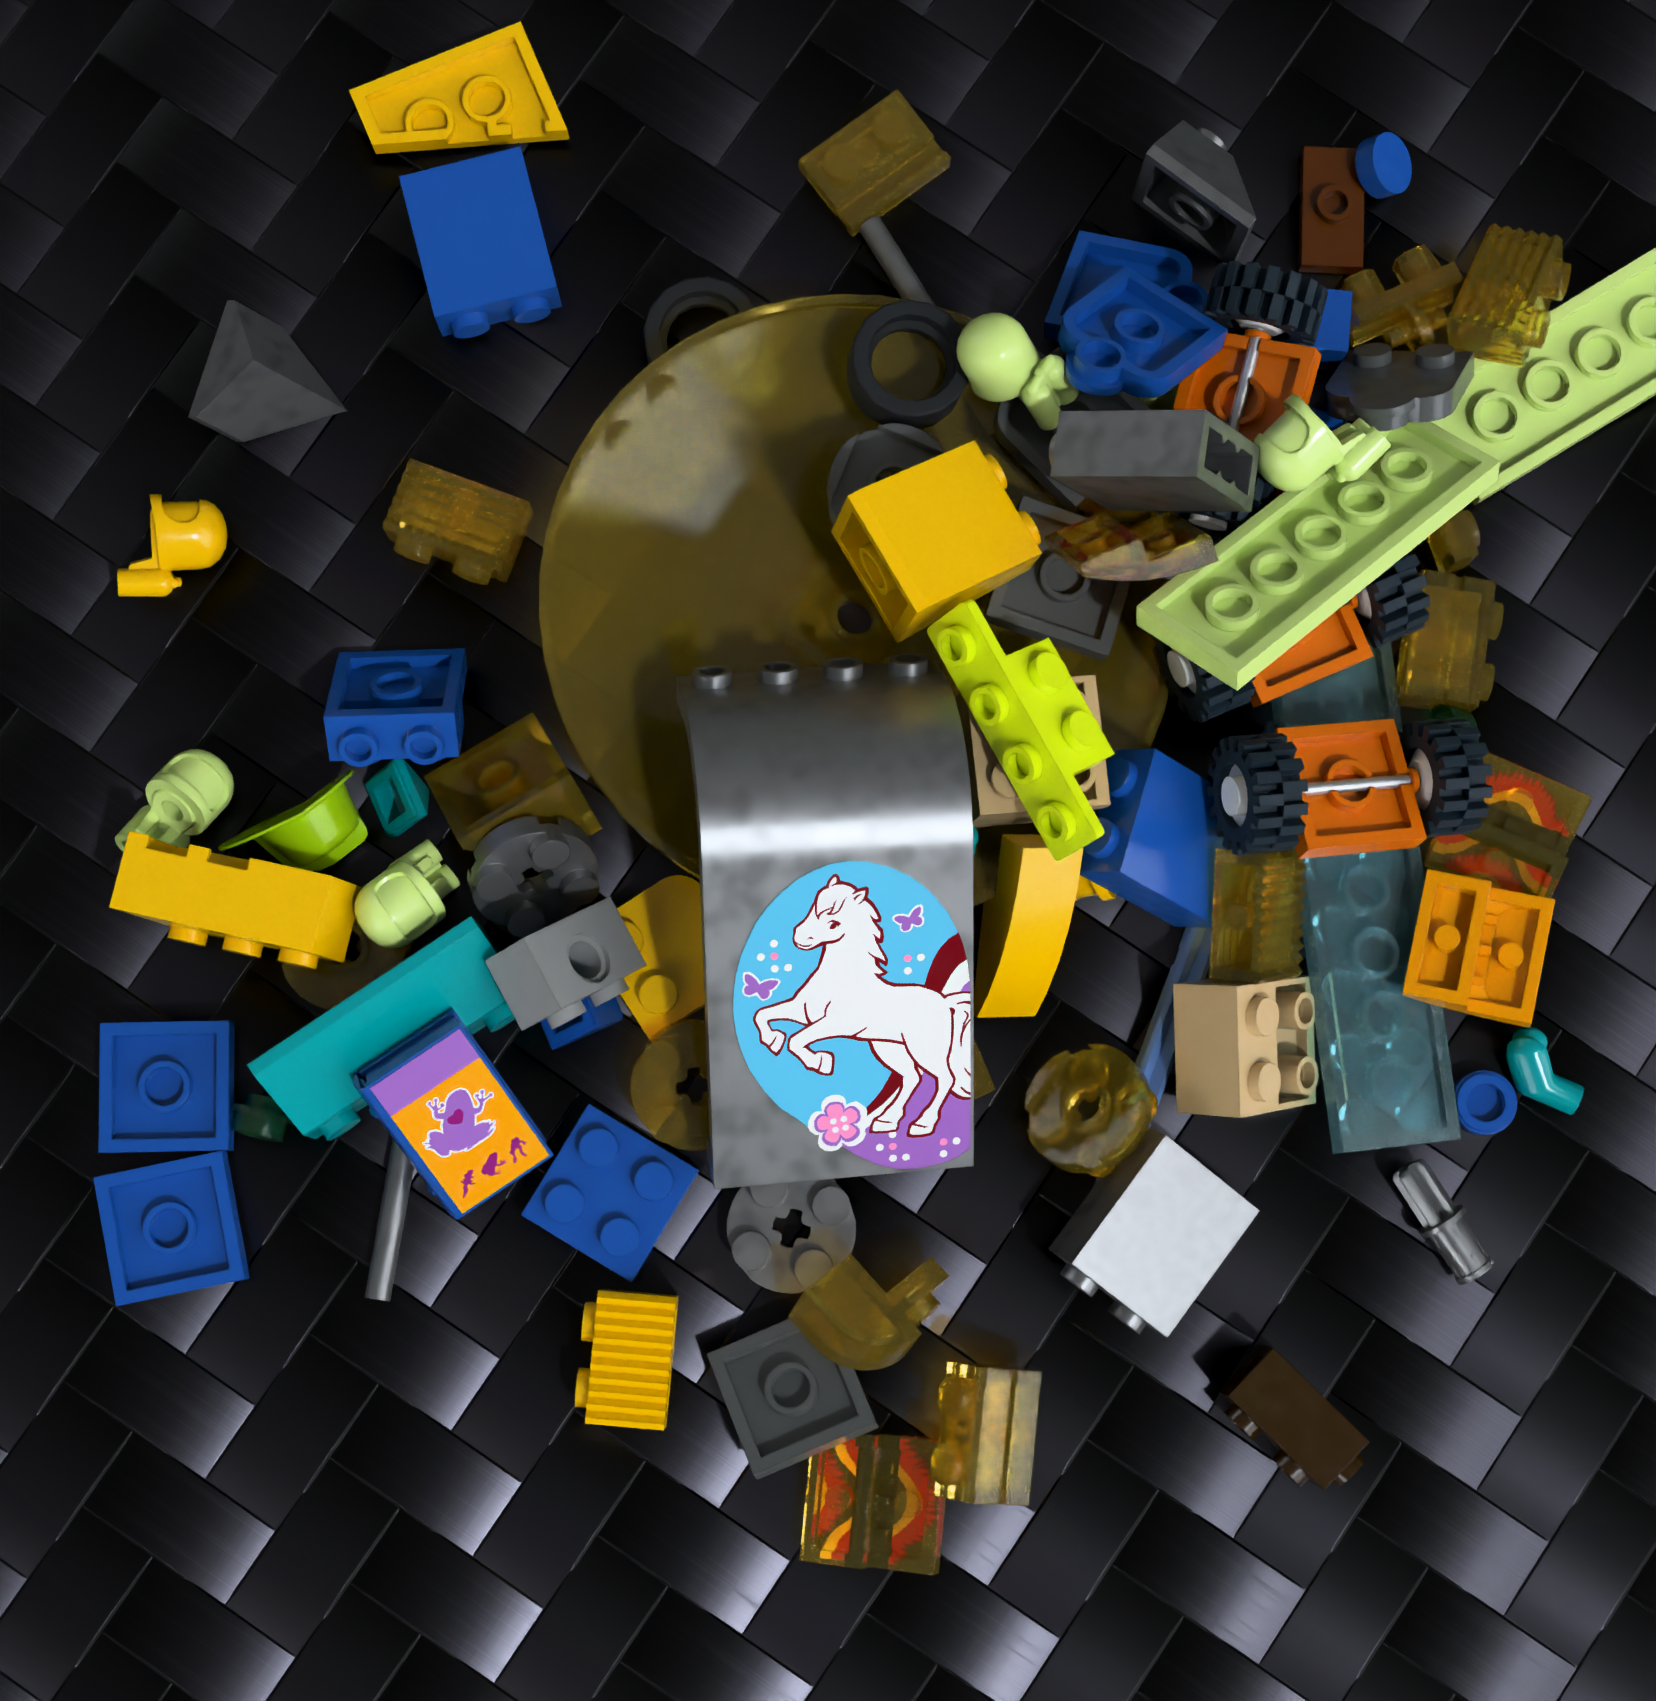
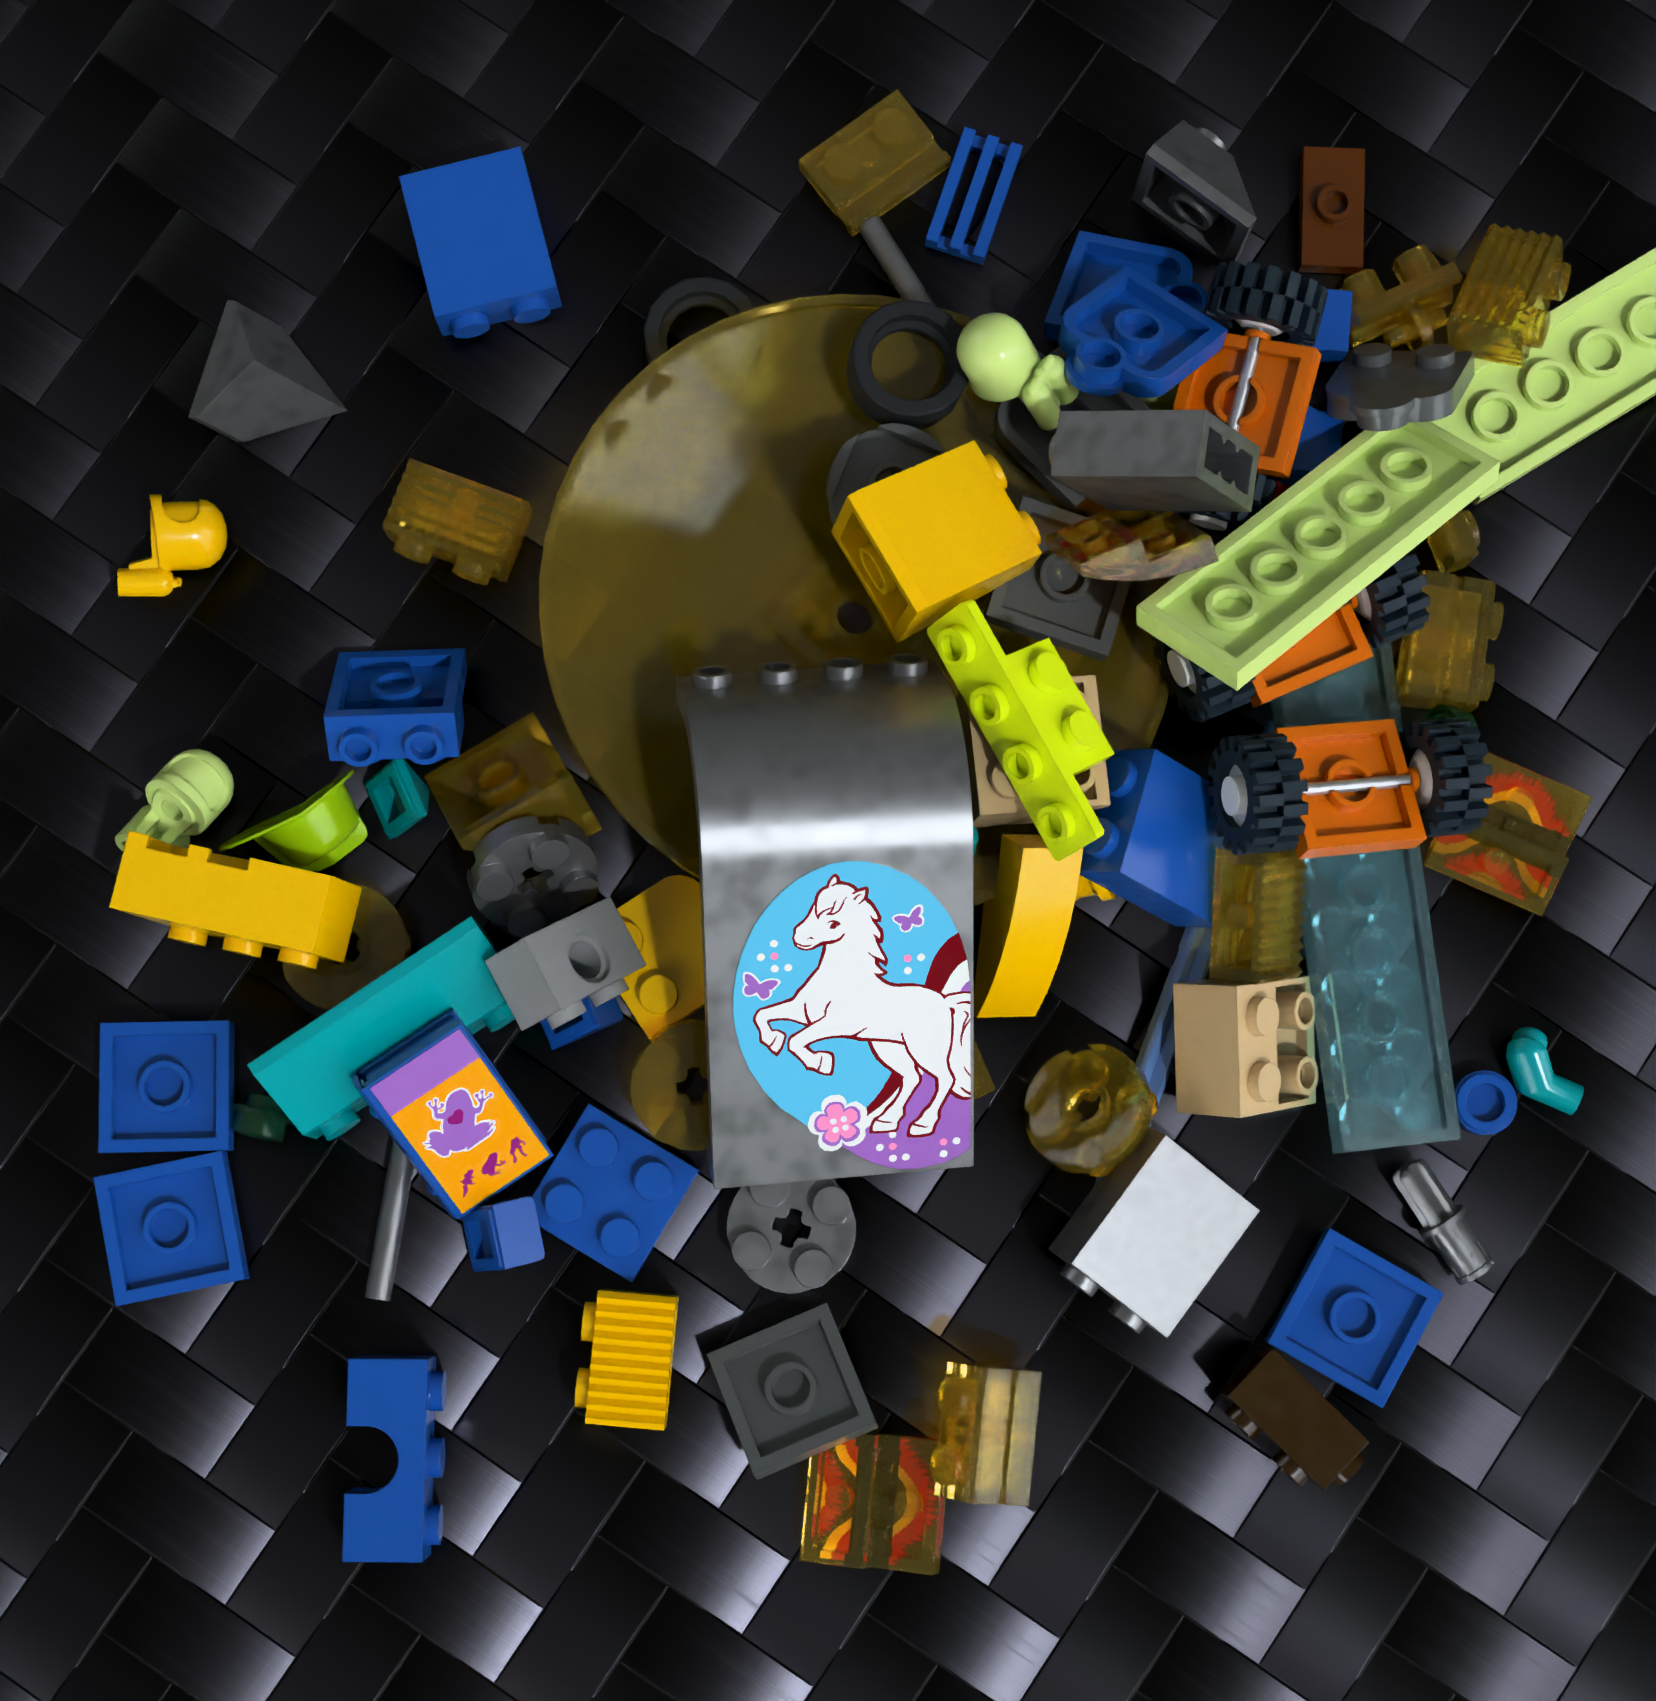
yellow wing [349,21,569,154] -> none
yellowish green piece [354,839,461,949] -> none
clear yellow brick [788,1254,949,1371] -> none
yellowish green piece [1253,393,1391,492] -> none
blue tile [1355,132,1412,199] -> none
light orange slope [1402,869,1555,1028] -> none
none -> blue arch [342,1355,447,1563]
none -> blue slope [462,1196,545,1272]
none -> blue tile [925,127,1023,265]
none -> blue plate [1264,1228,1444,1408]

